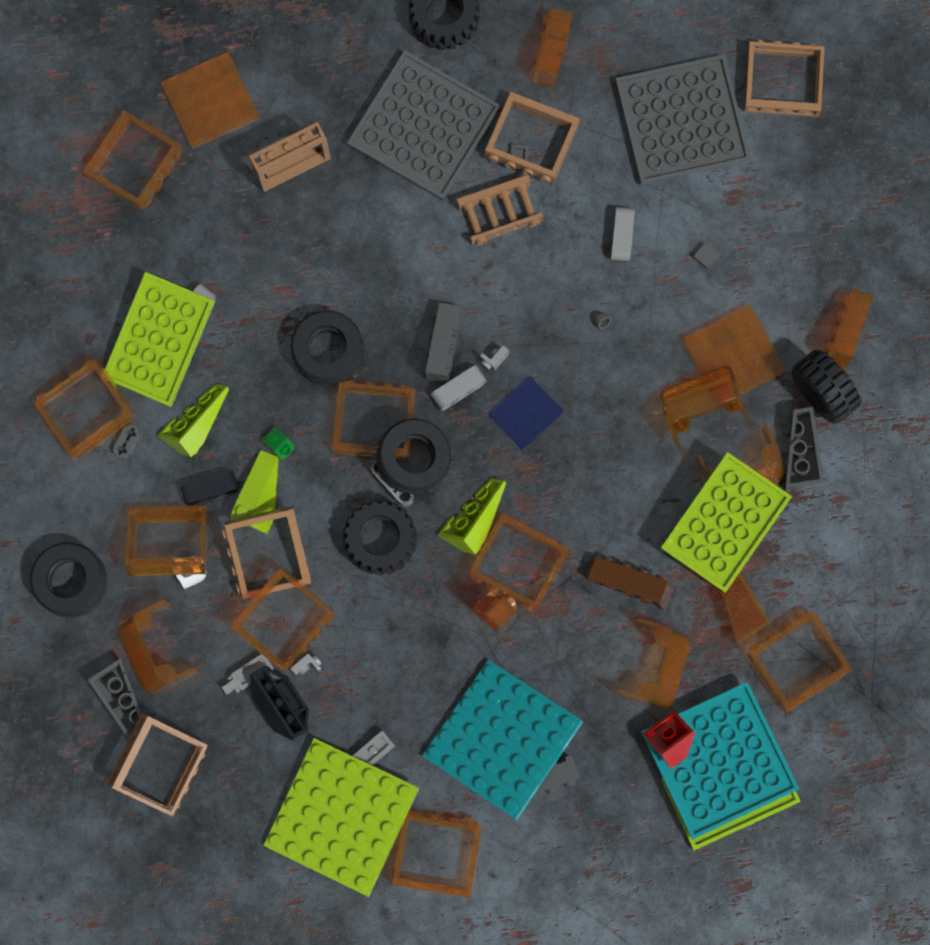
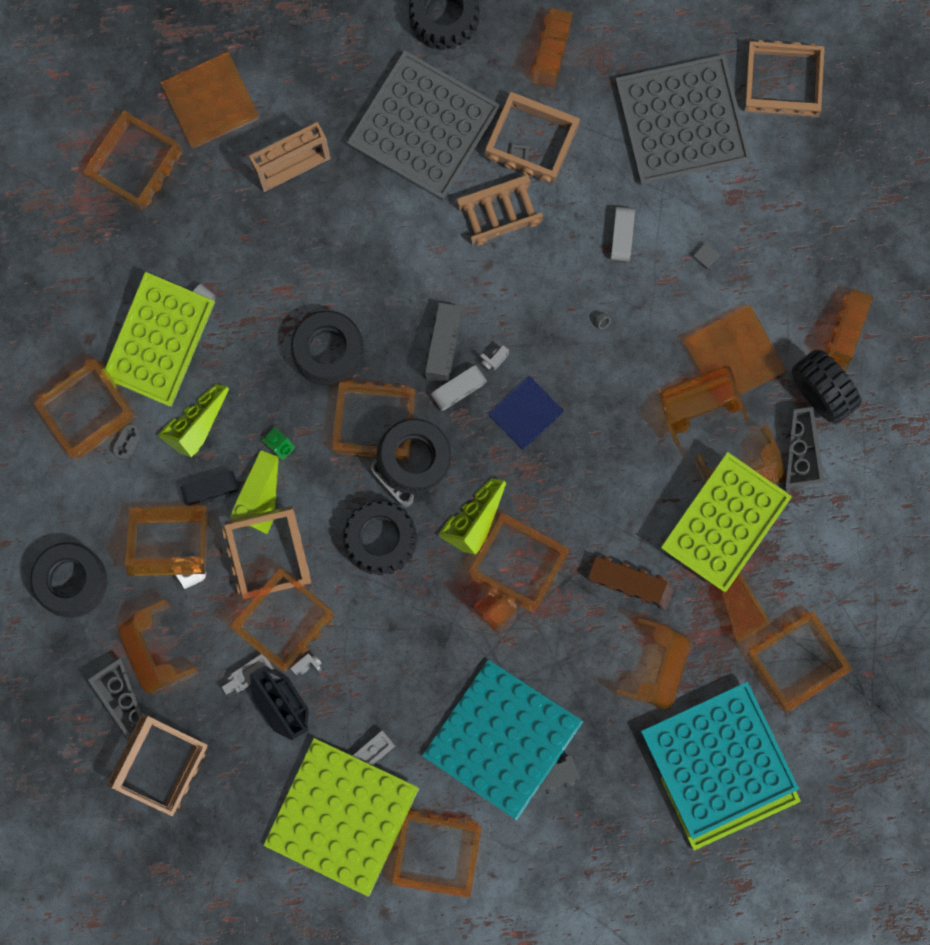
red slope [643,710,695,769] -> none

